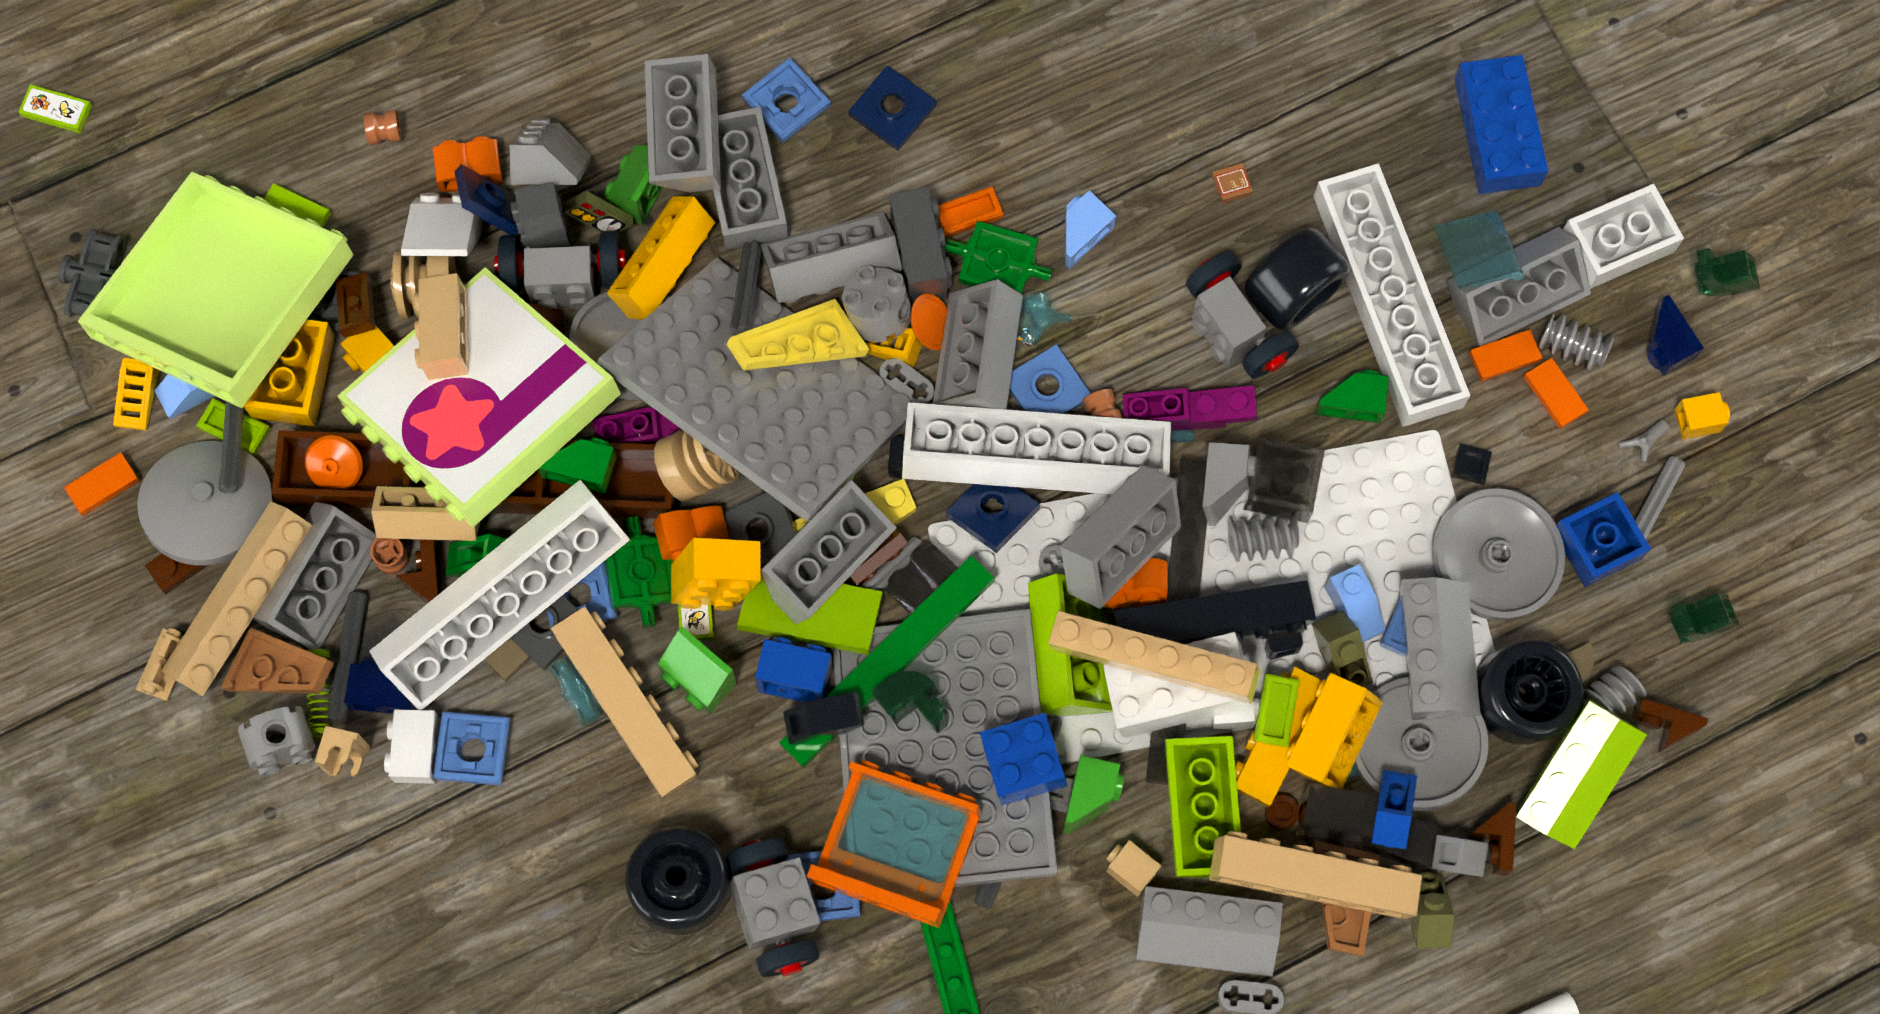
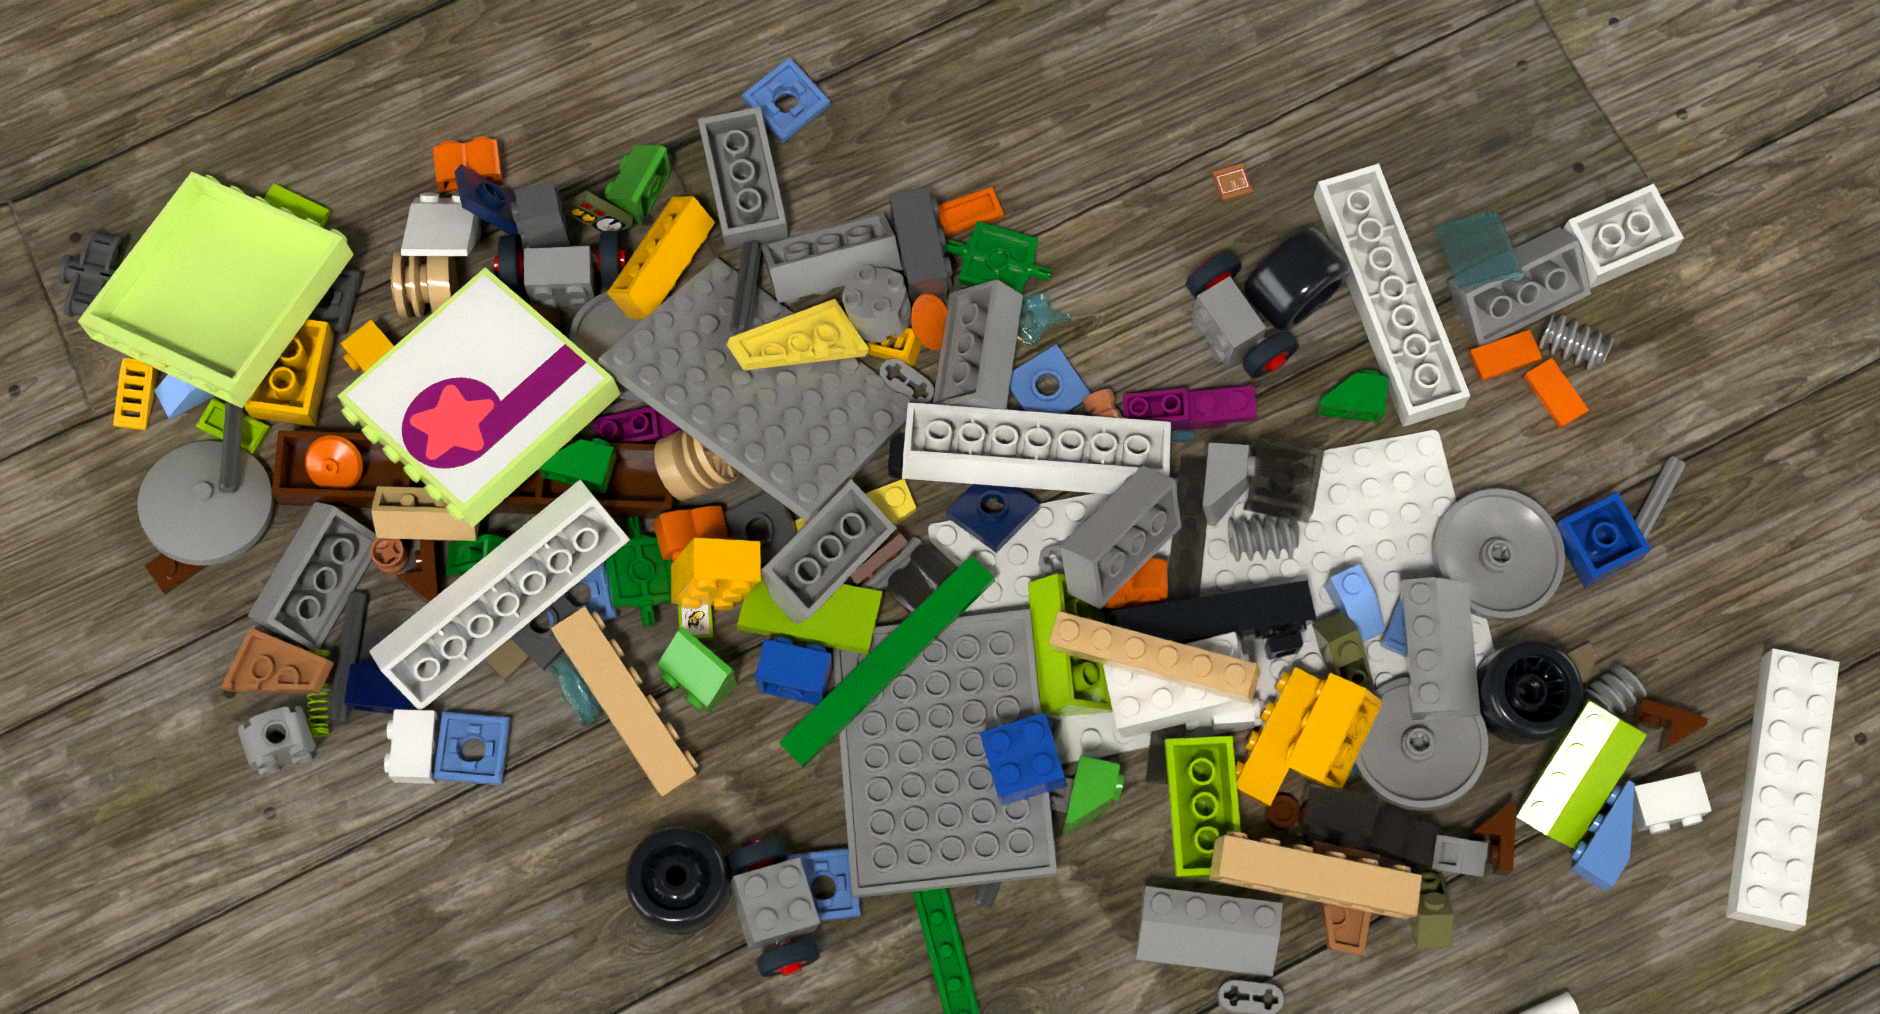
tile [18,84,92,134] -> none
orange tile [64,452,140,516] -> none
tan hinge [135,628,183,701] -> none
tan brick [161,501,313,696] -> none
tan hinge [315,726,371,777] -> none
reddish brown plate [336,272,375,338] -> none
nougat wheel [364,110,402,145] -> none
tan brick [414,273,468,380] -> none
light grey slope [509,117,592,185] -> none
light grey slope [645,54,721,192] -> none
black slope [783,692,864,744] -> none
clear light blue panel [806,760,982,928] -> none
dark blue piece [848,66,937,151] -> none
clear green brick [871,671,948,734] -> none
light blue slope [1065,190,1116,269] -> none
tan brick [1106,840,1161,897] -> none
lime tile [1253,674,1300,748] -> none
blue slope [1372,770,1417,849] -> none
black tile [1451,444,1492,485] -> none
blue brick [1454,55,1548,194] -> none
light grey bar [1618,420,1670,462] -> none
clear blue slope [1646,295,1704,376] -> none
clear green brick [1669,593,1740,644] -> none
yellow brick [1674,392,1730,440] -> none
clear green brick [1694,248,1760,296] -> none
none -> medium blue slope [1570,780,1635,892]
none -> white brick [1633,772,1712,834]
none -> white brick [1726,648,1840,931]

